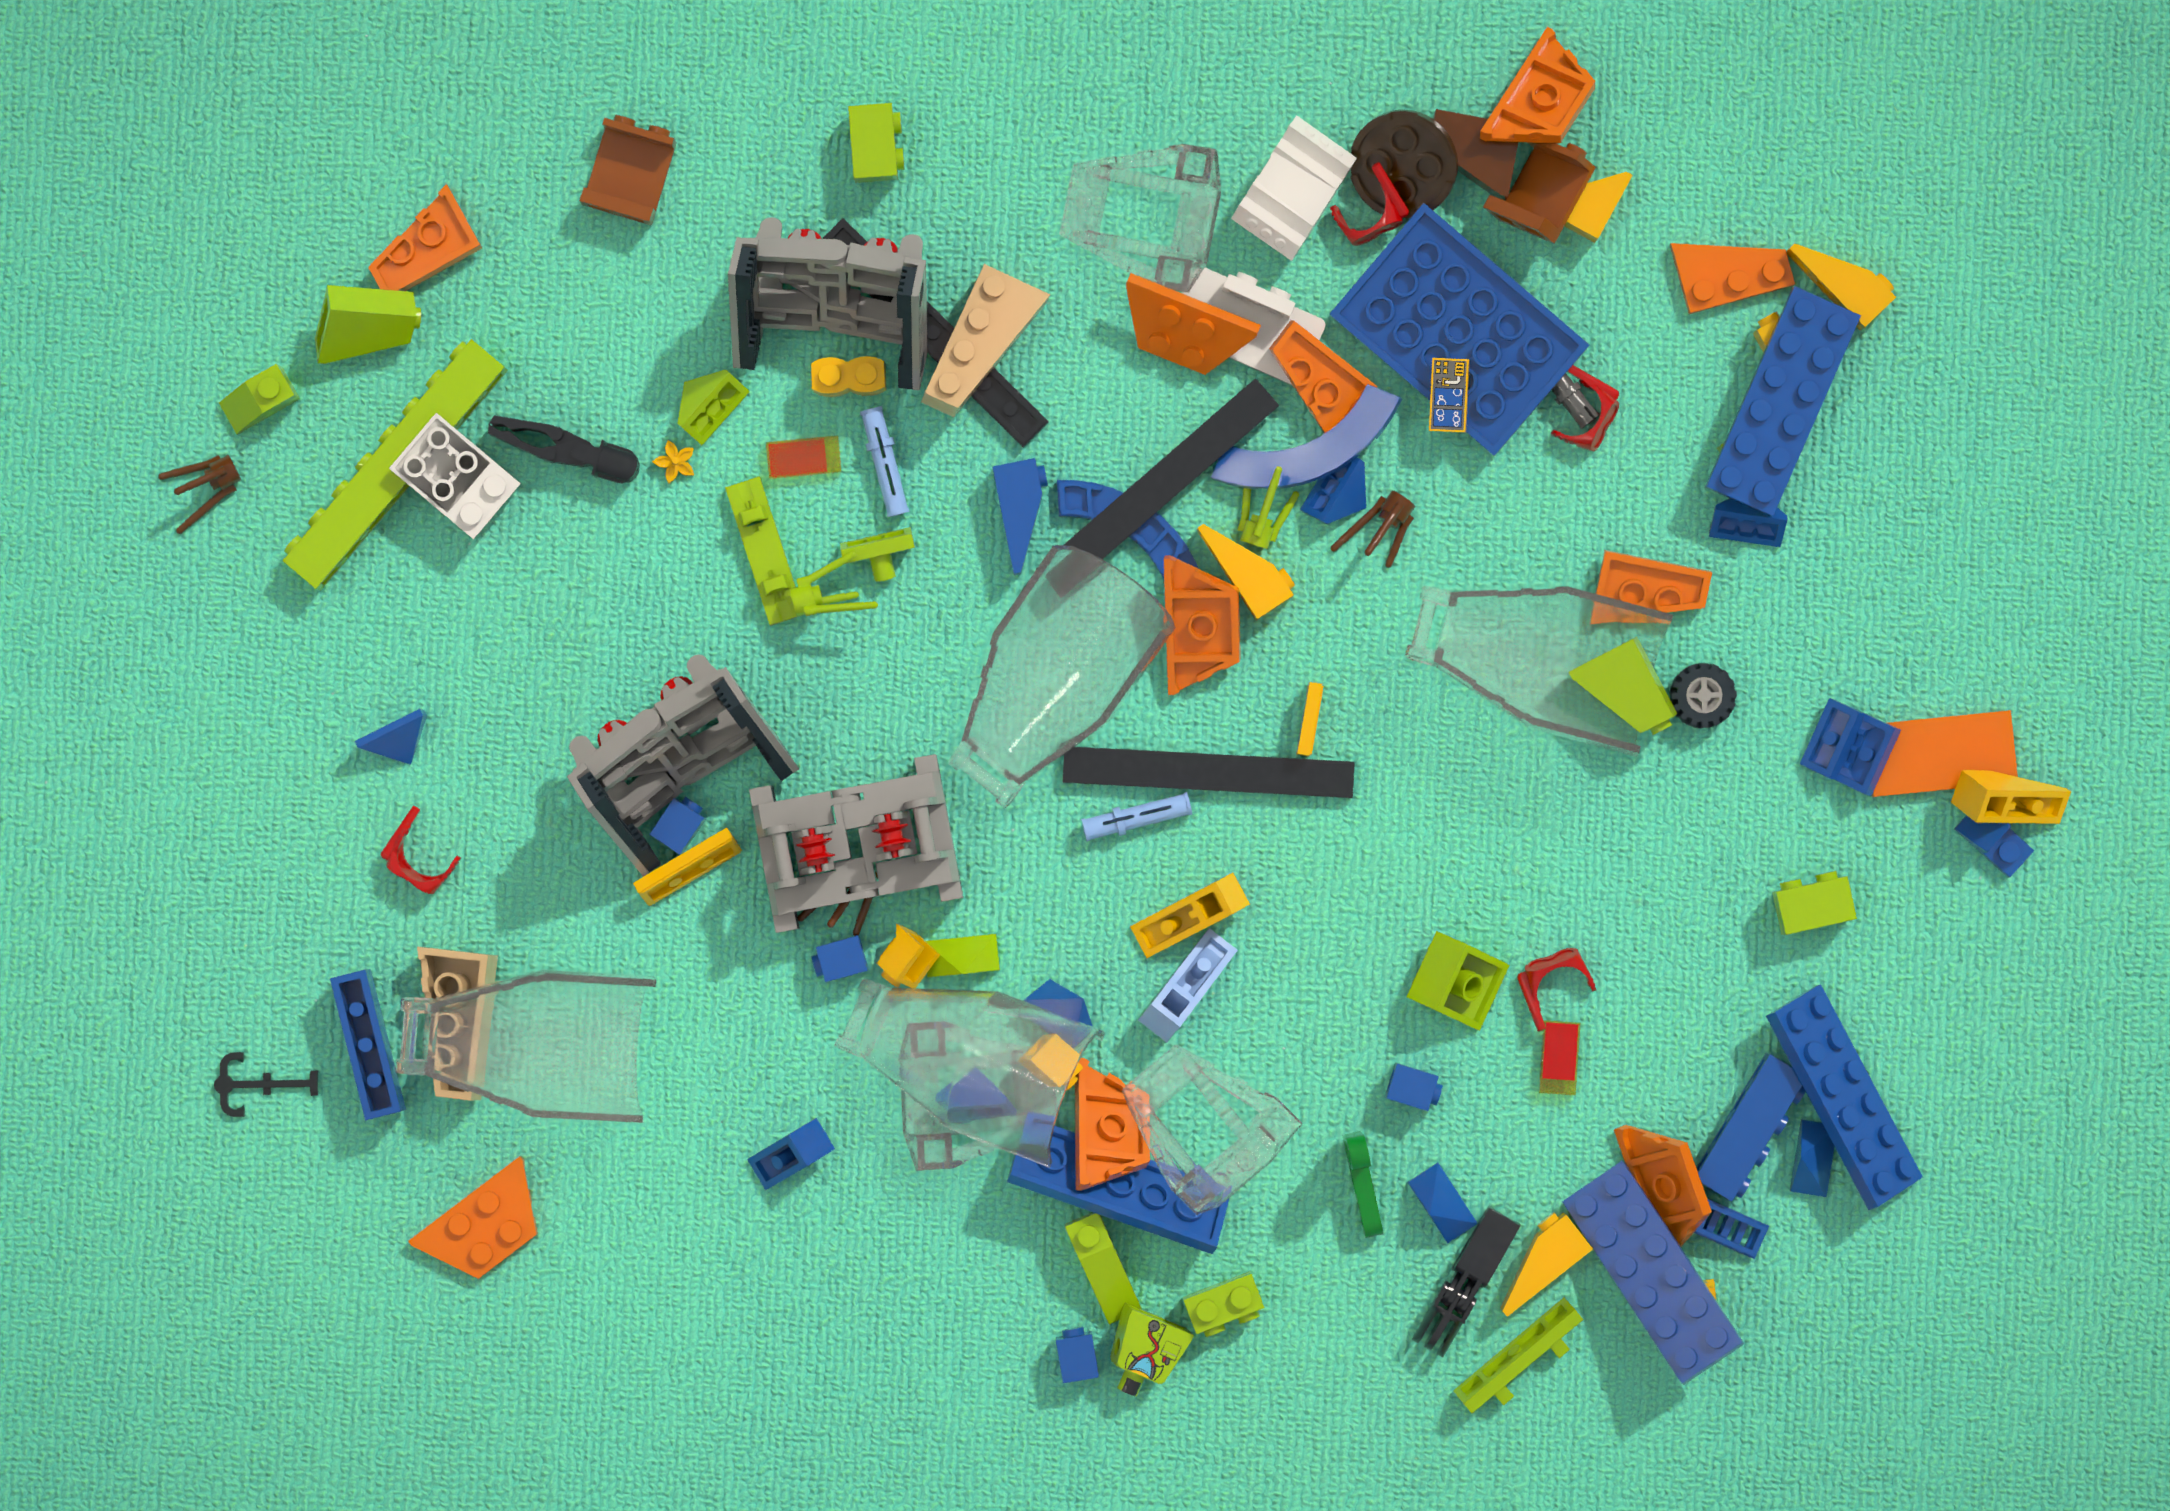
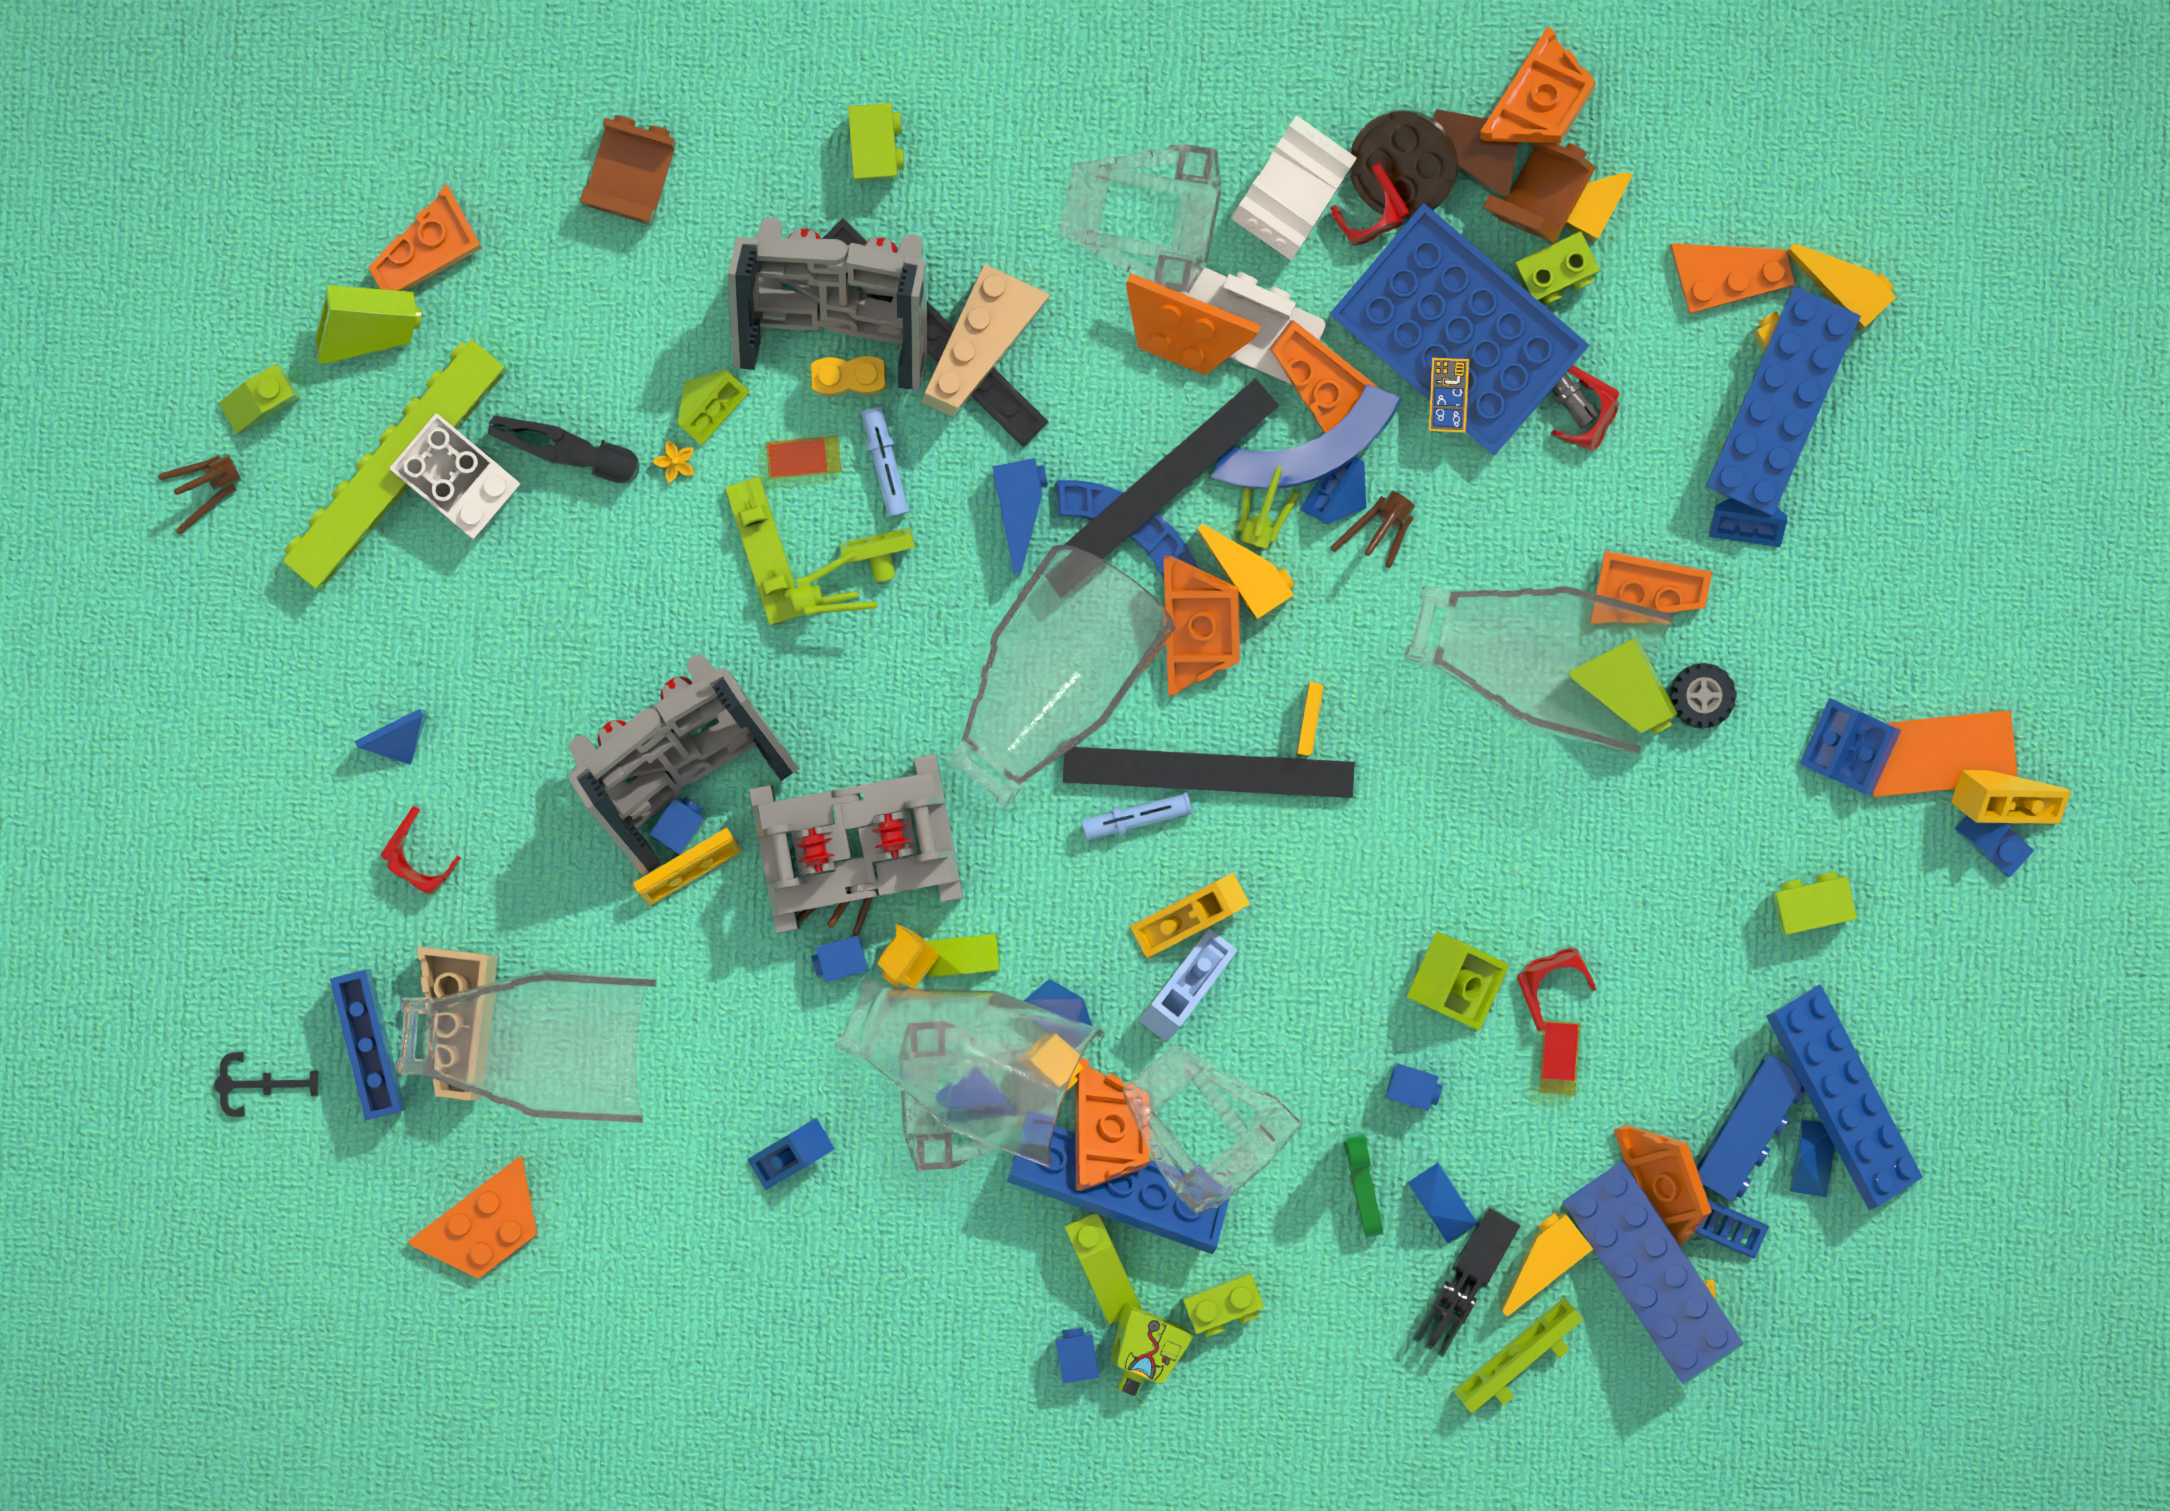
none -> lime brick [1513,231,1600,306]

